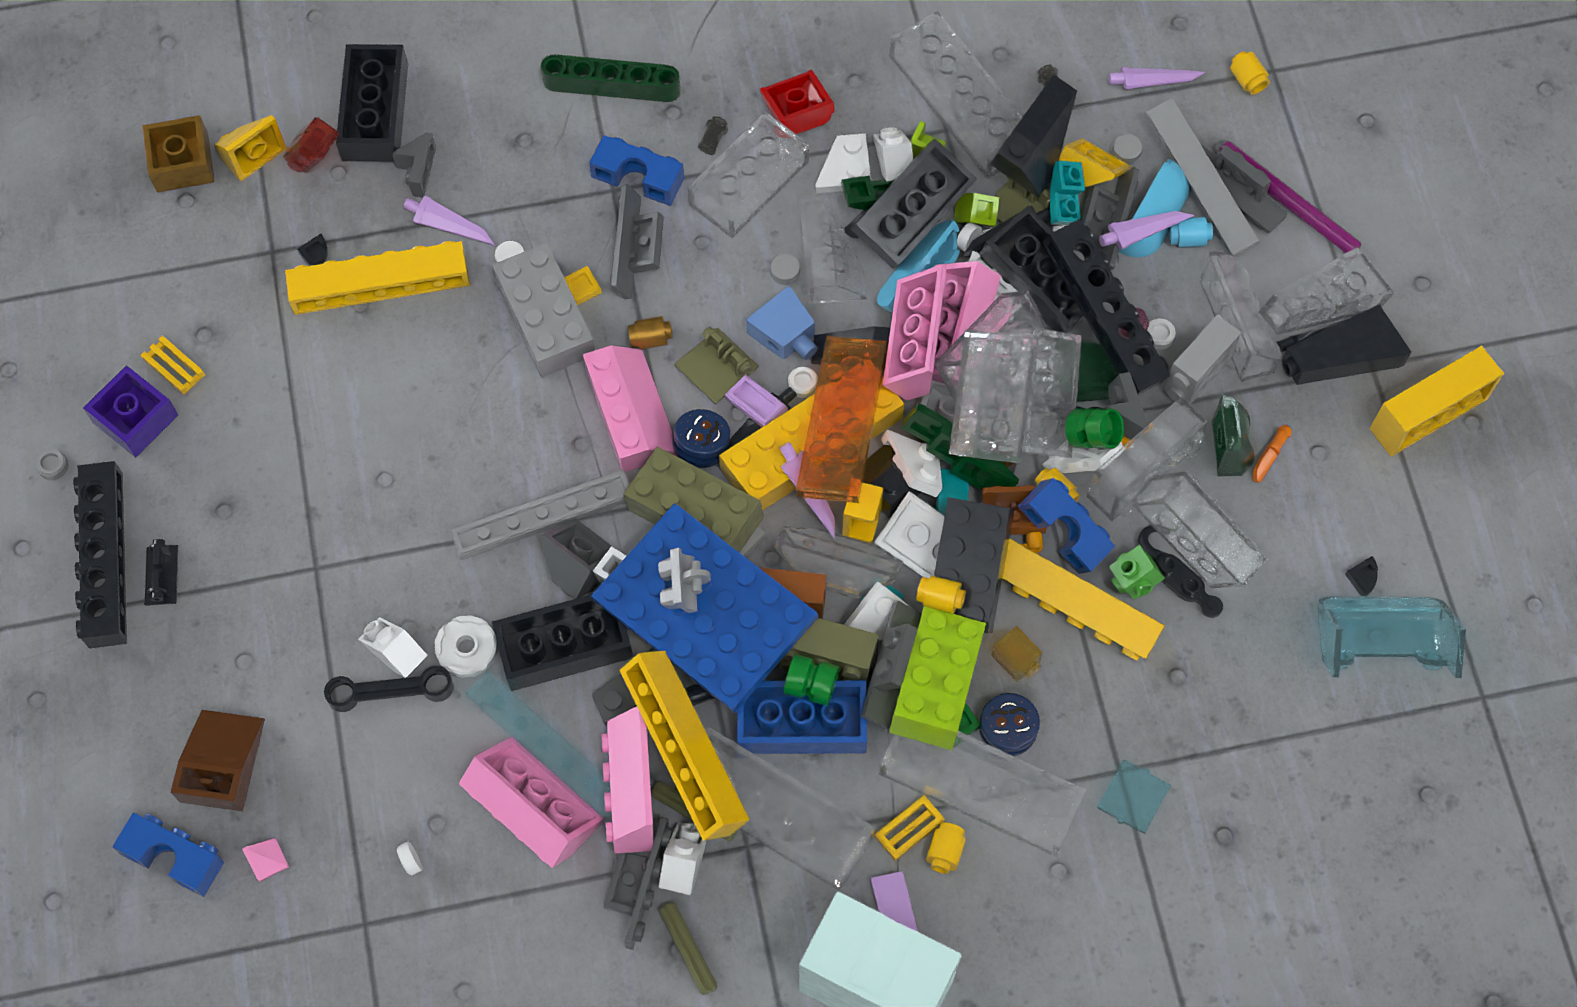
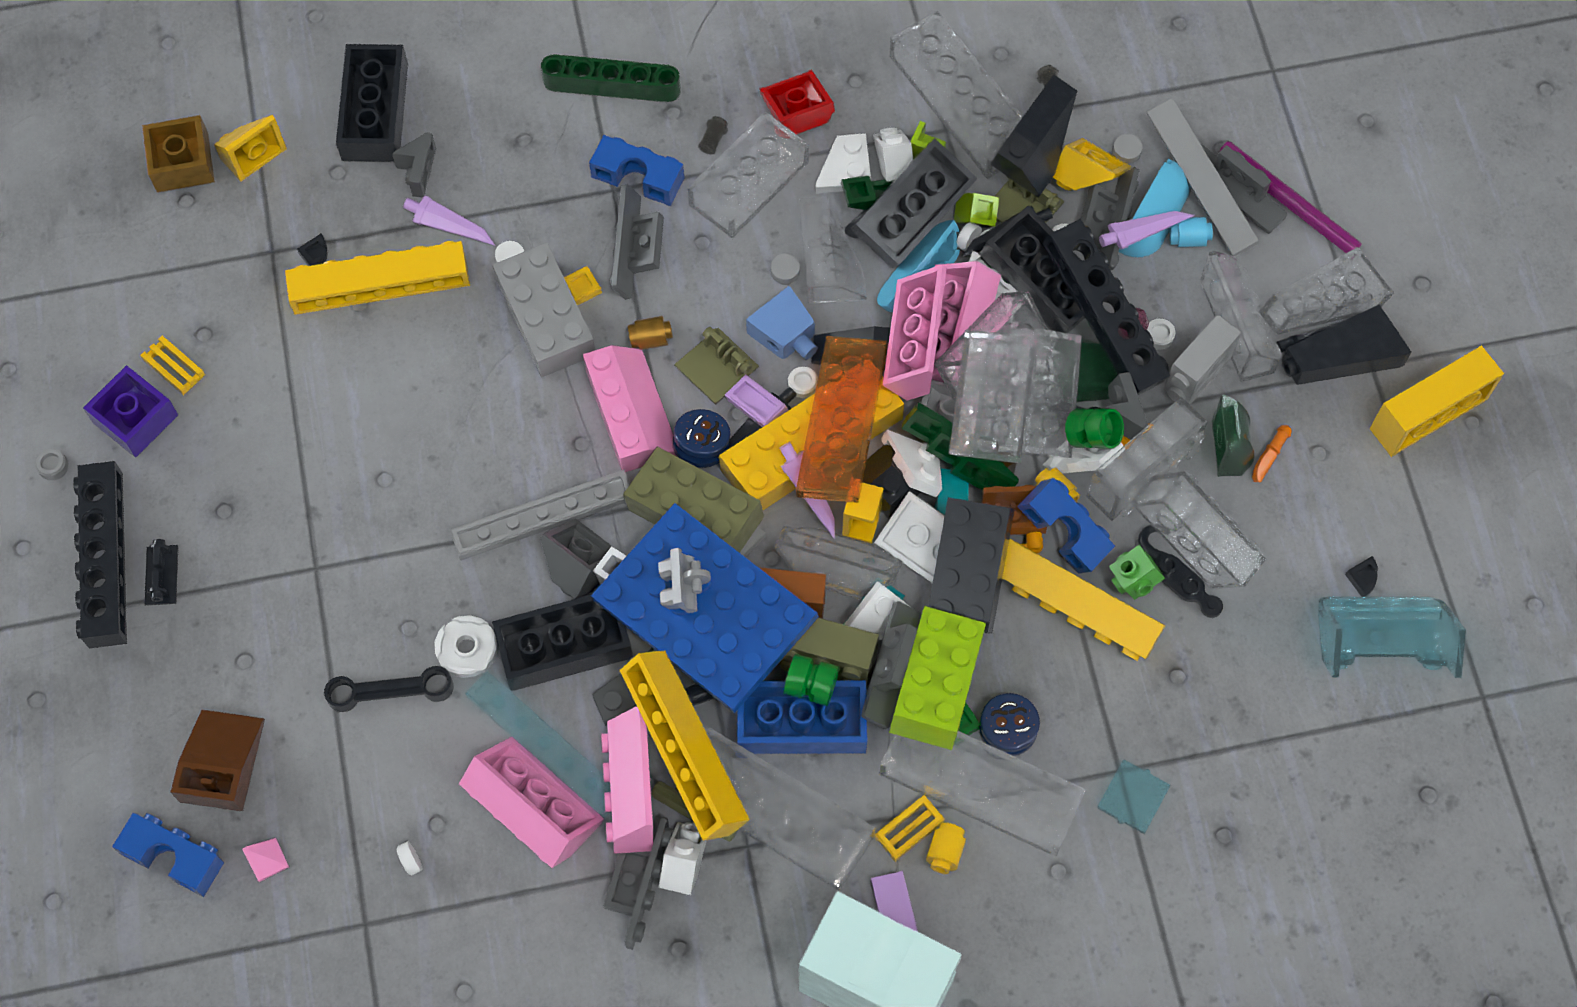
clear red brick [283,117,339,173] -> none
white slope [358,617,428,678] -> none
olive axle [660,902,717,995] -> none
yellow brick [916,575,966,614] -> none
clear yellow brick [991,626,1043,682] -> none
teal slope [1050,161,1085,225] -> none
lavender bar [1108,67,1206,90] -> none
yellow brick [1230,51,1270,95] -> none

